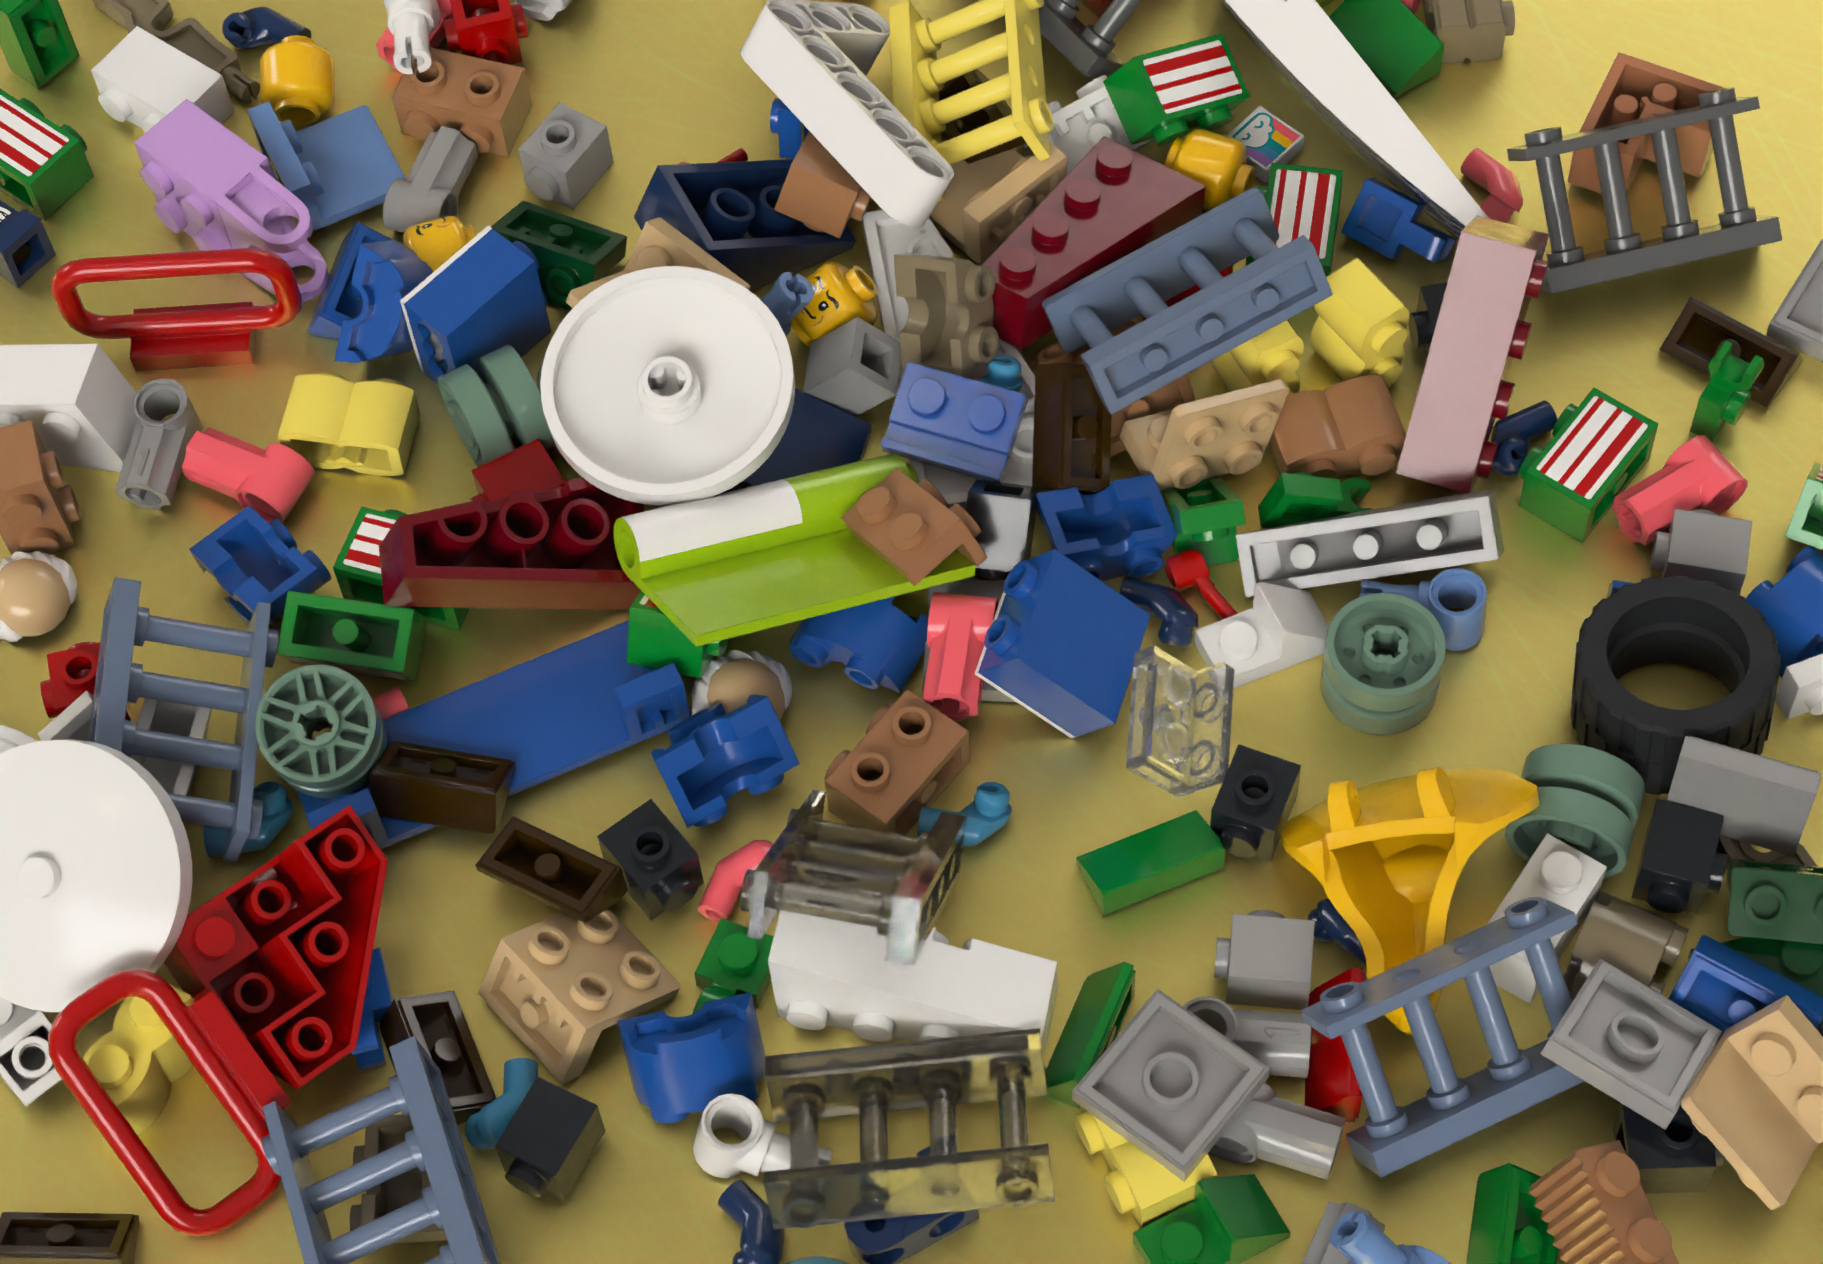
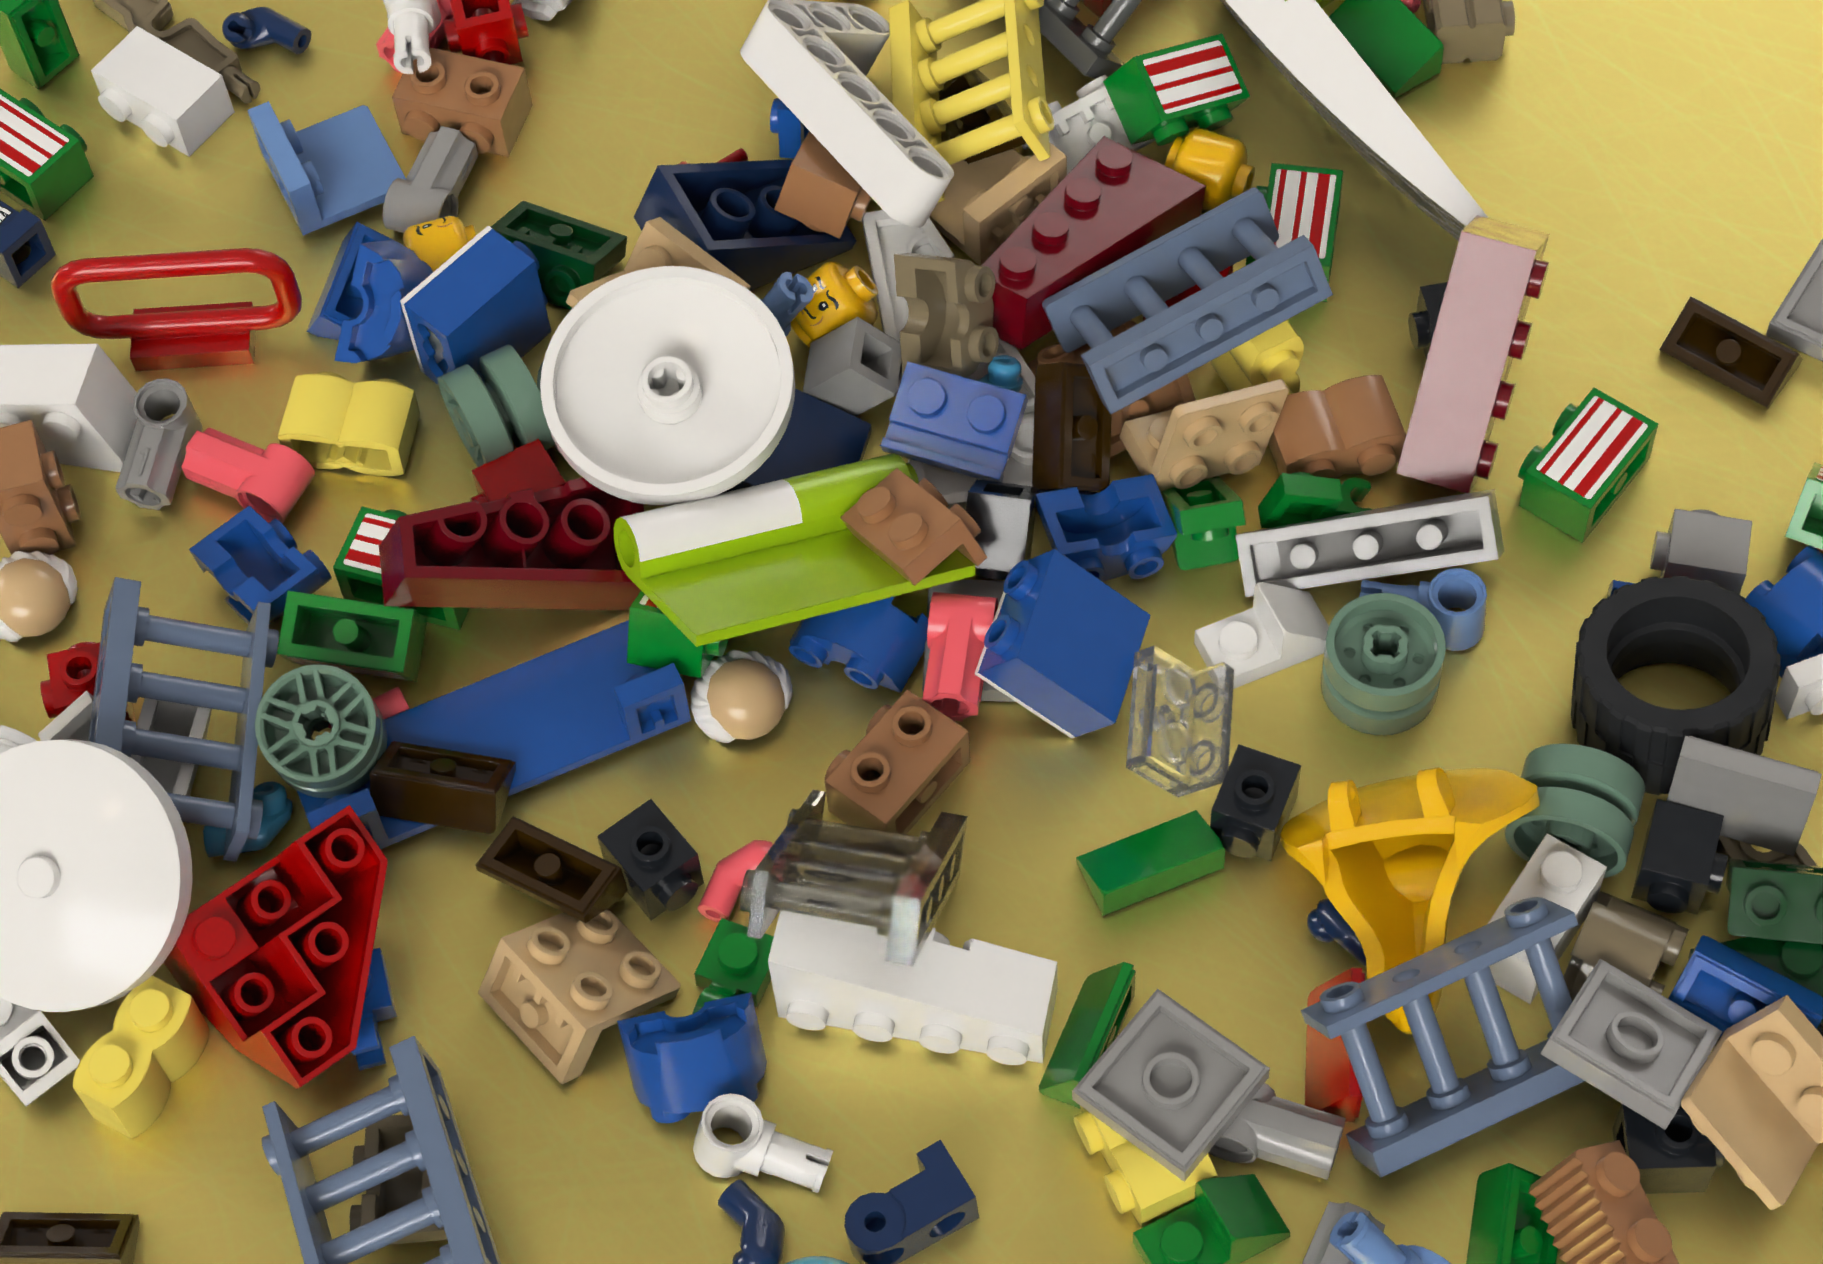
red bar [48,969,292,1237] -> none
lavender brick [134,99,329,302] -> none
yellow head [260,35,335,126] -> none
dark brown slope [379,991,497,1125] -> none
dark azure arm [465,1058,538,1150] -> none
black brick [495,1076,606,1201] -> none
light grey brick [518,102,614,210] -> none
blue cylinder [651,694,800,828] -> none
clear smoke fence [763,1028,1056,1229] -> none
dark azure arm [917,782,1012,846] -> none
dark blue arm [1119,577,1198,647] -> none
red hand [1165,549,1238,620] -> none
light grey piece [1183,996,1311,1078] -> none
light grey brick [1214,910,1315,1010] -> none
tile [1227,106,1305,183] -> none
light yellow brick [1310,258,1410,388] -> none
blue plate [1341,178,1456,263] -> none
coral arm [1460,148,1523,223] -> none
dark blue arm [1490,400,1557,475] -> none
dark grey fence [1507,87,1782,294] -> none
nougat brick [1567,52,1724,194] -> none
coral piece [1612,435,1748,546] -> none
green plate [1690,341,1764,442] -> none

